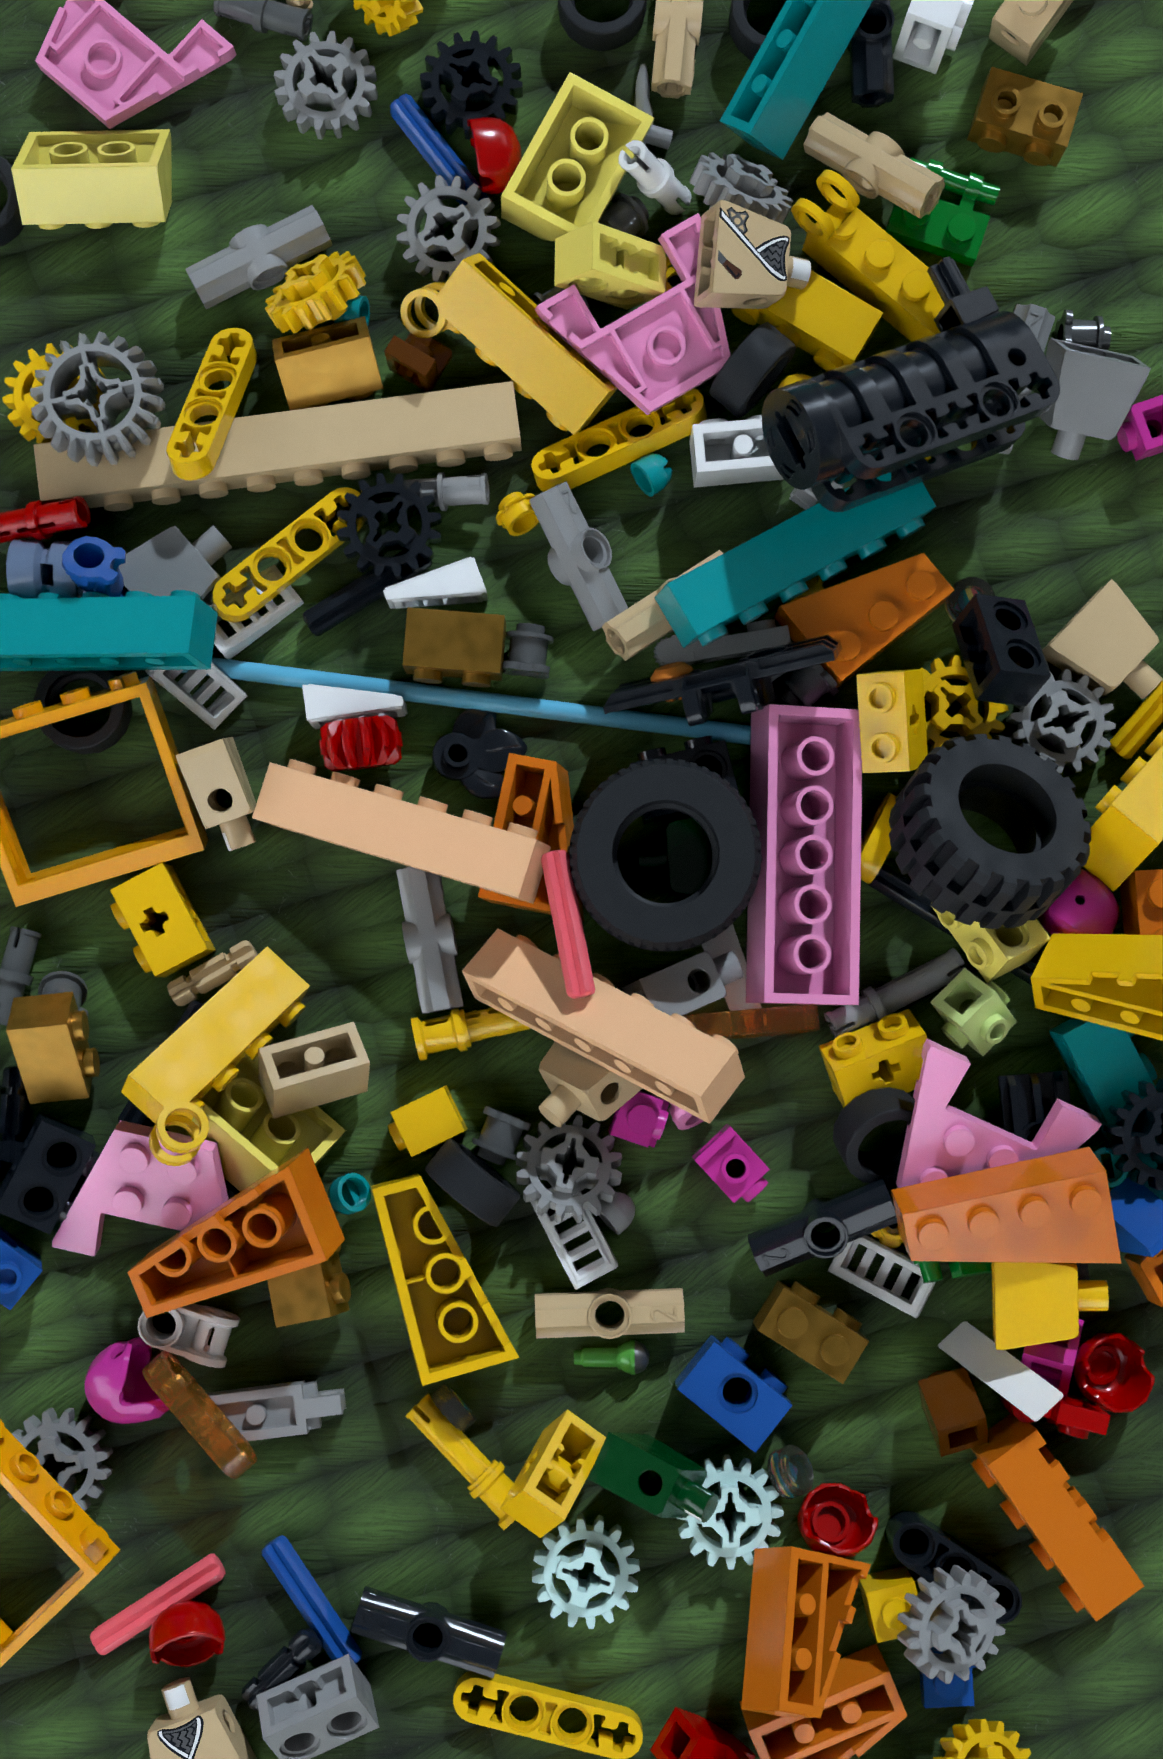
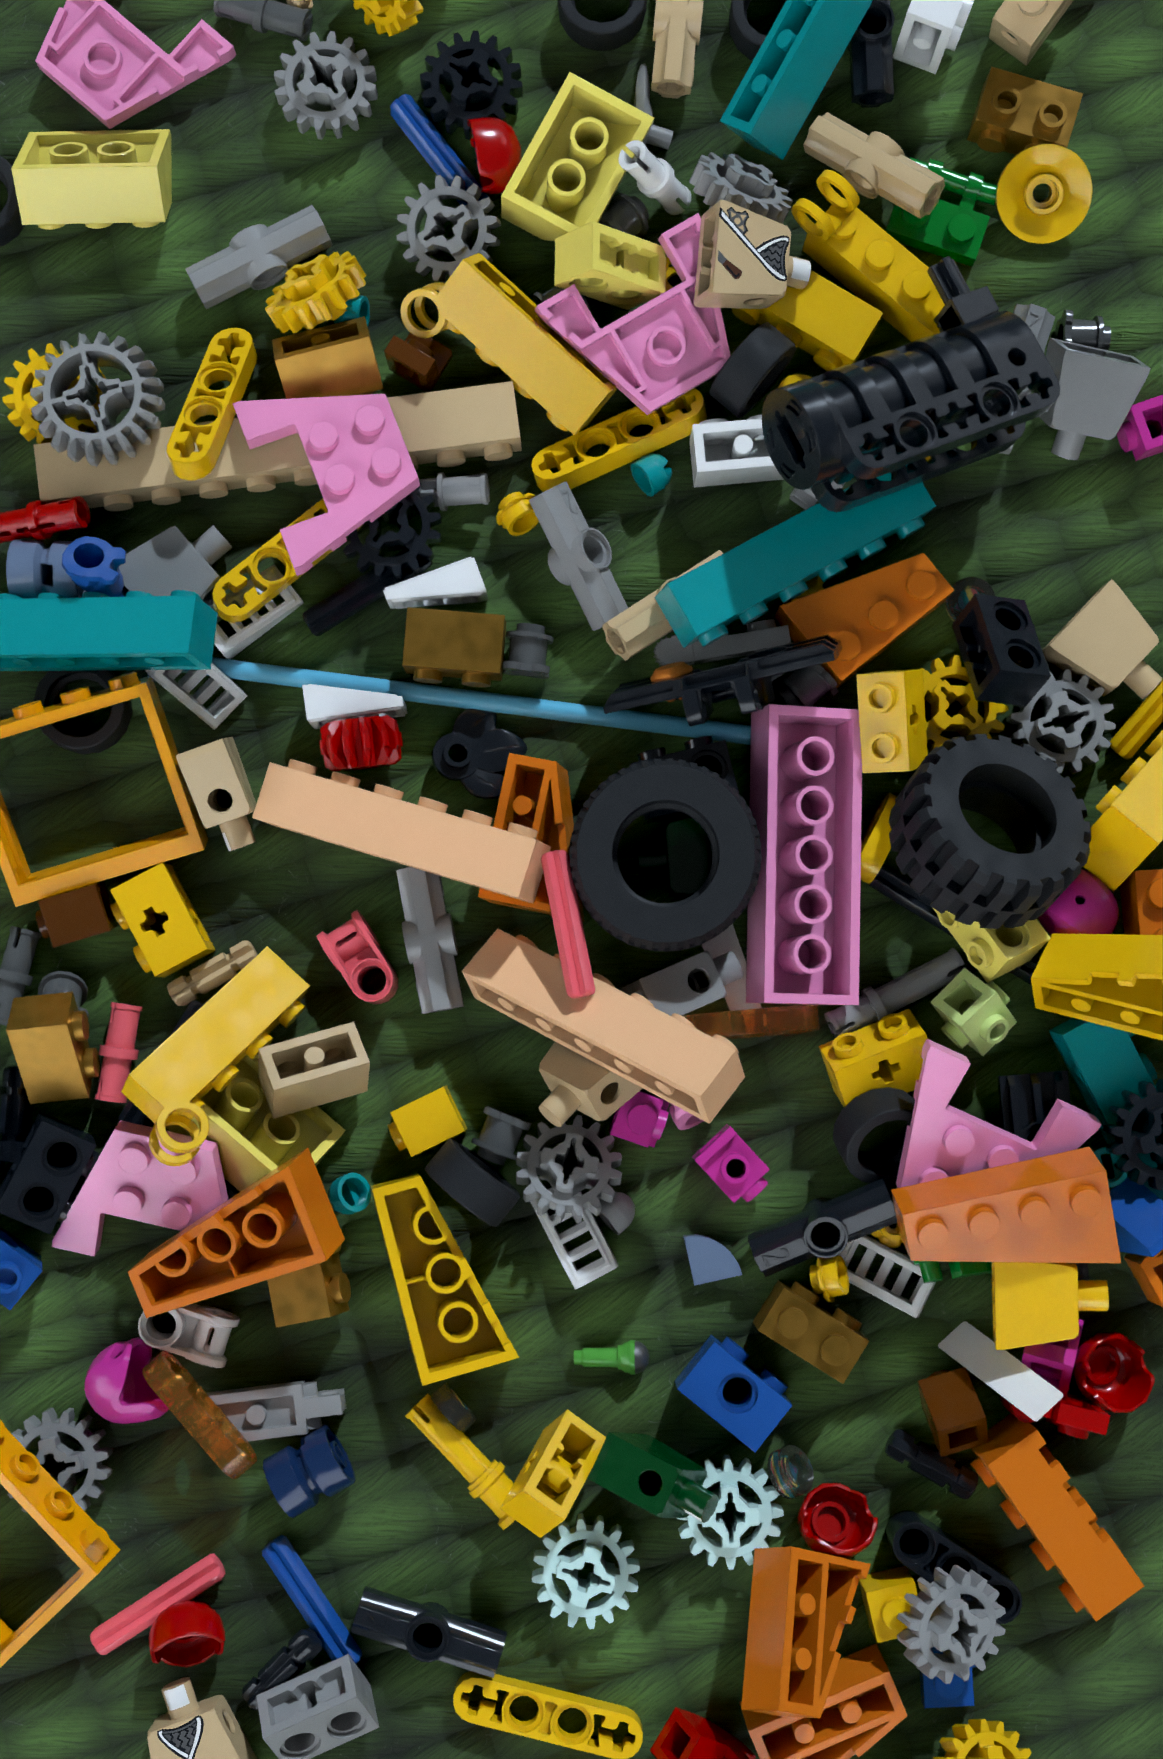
yellow pin [411,1007,531,1061] -> none
tan piece [535,1288,685,1339] -> none
none -> reddish brown brick [36,881,118,948]
none -> coral pin [95,1002,143,1103]
none -> bright pink wing [232,394,420,576]
none -> dark blue wheel [263,1425,356,1518]
none -> coral piece [316,909,398,1004]
none -> sand blue tile [683,1234,742,1286]
none -> yellow plate [809,1255,849,1302]
none -> black axle [885,1429,979,1499]
none -> yellow dish [996,144,1093,244]

